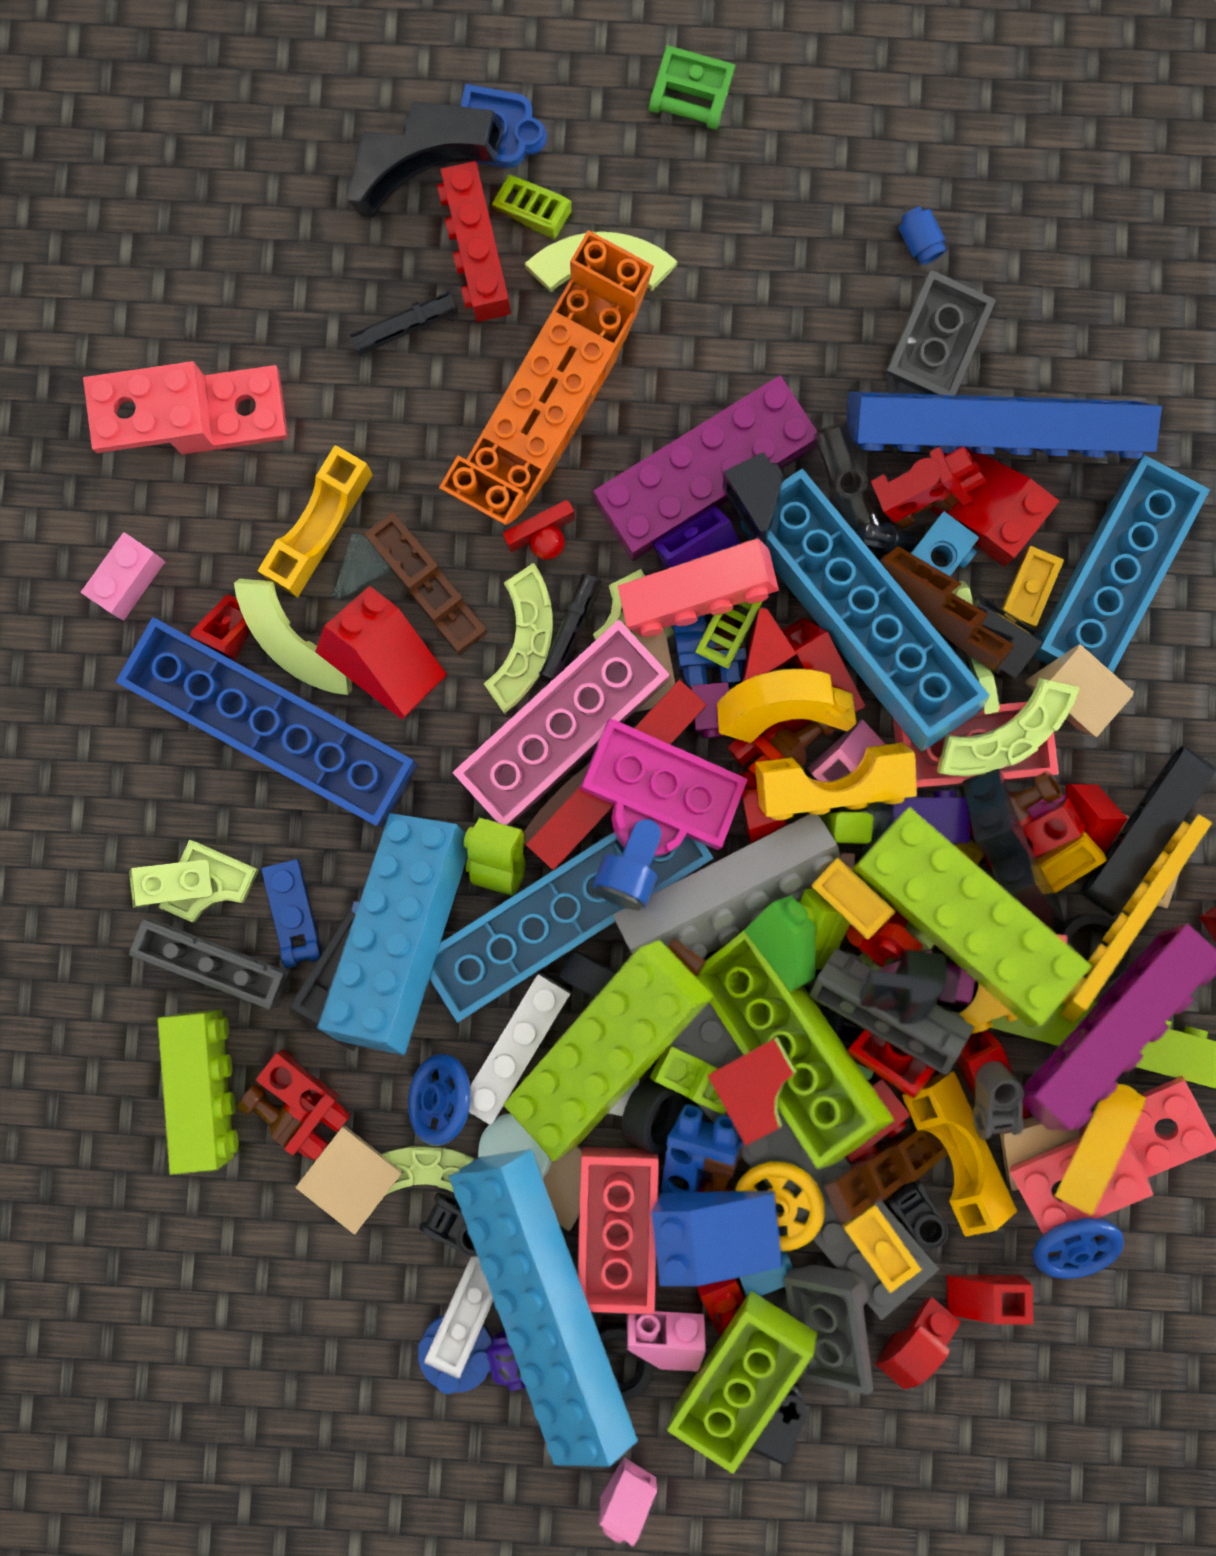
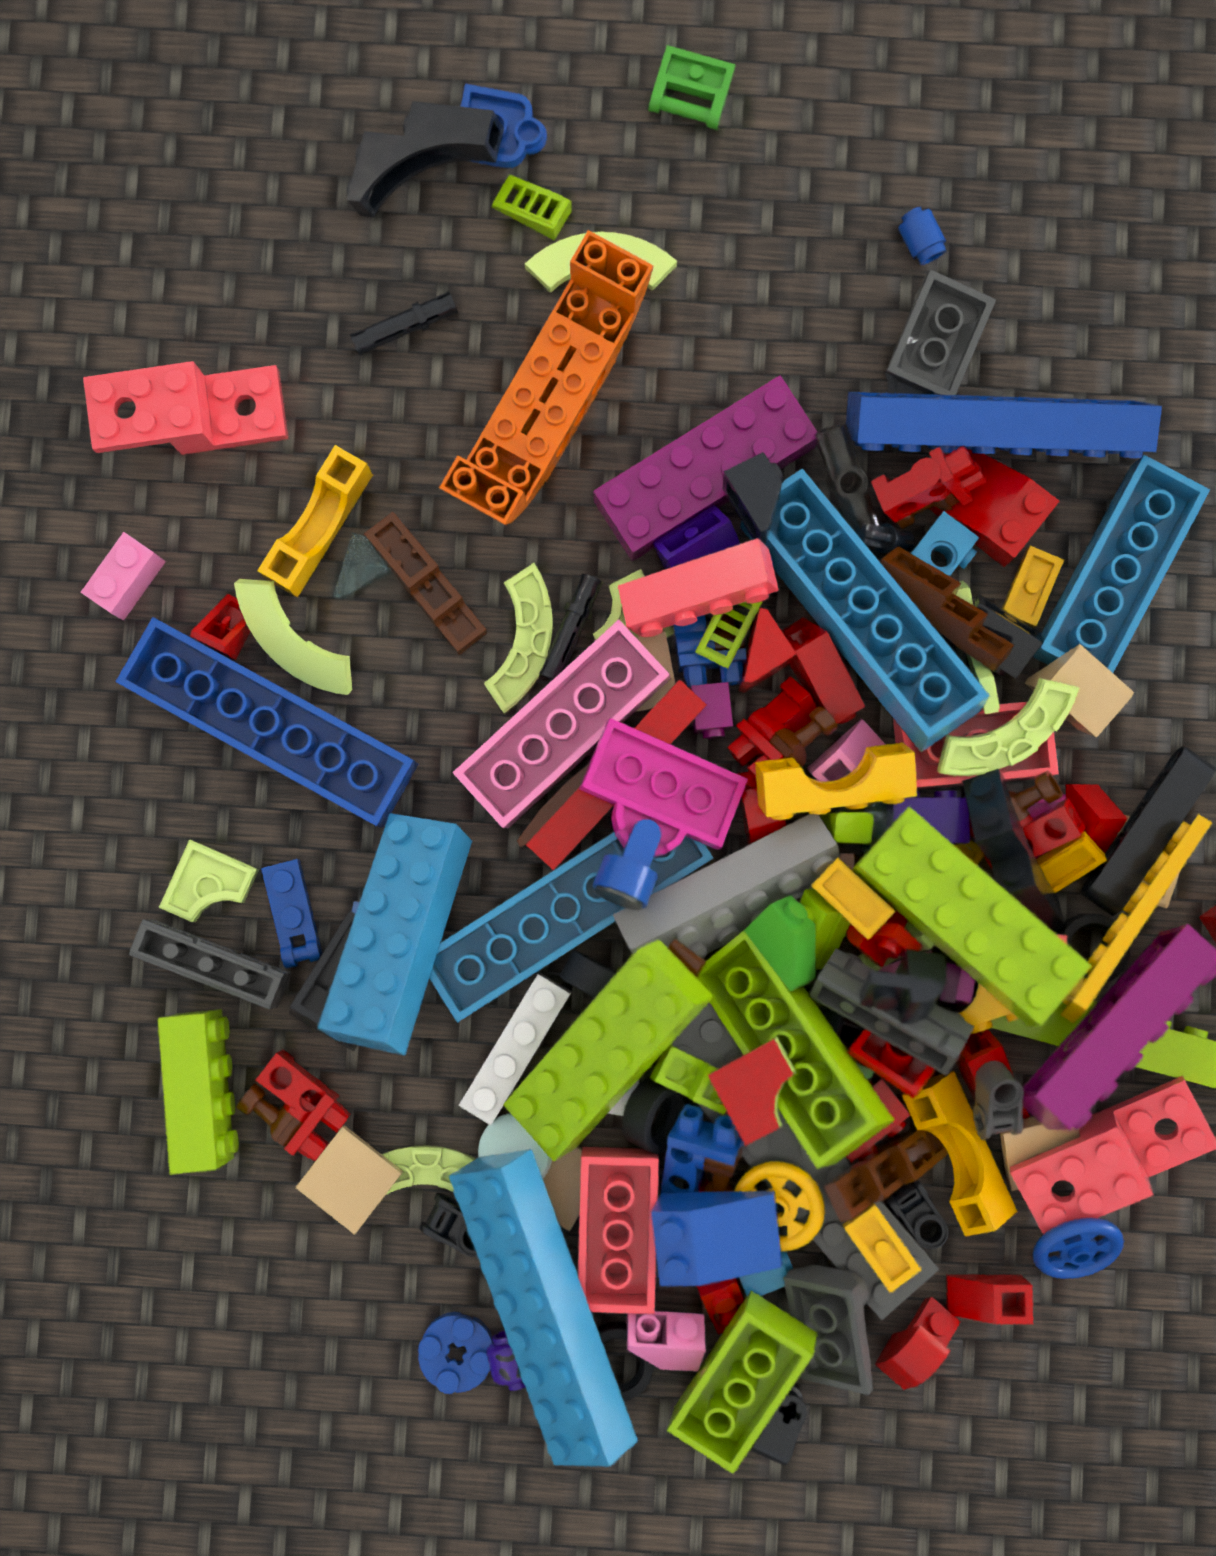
yellowish green bracket [129,859,212,908] -> none
red slope [315,586,446,720] -> none
blue plate [408,1054,471,1146] -> none
white tile [424,1256,494,1379] -> none
red brick [437,161,511,322] -> none
lime brick [464,818,525,896] -> none
red tile [503,500,575,560] -> none
bright pink slope [600,1457,657,1546] -> none
yellow arch [717,669,856,743] -> none
yellow arch [1055,1084,1146,1215] -> none

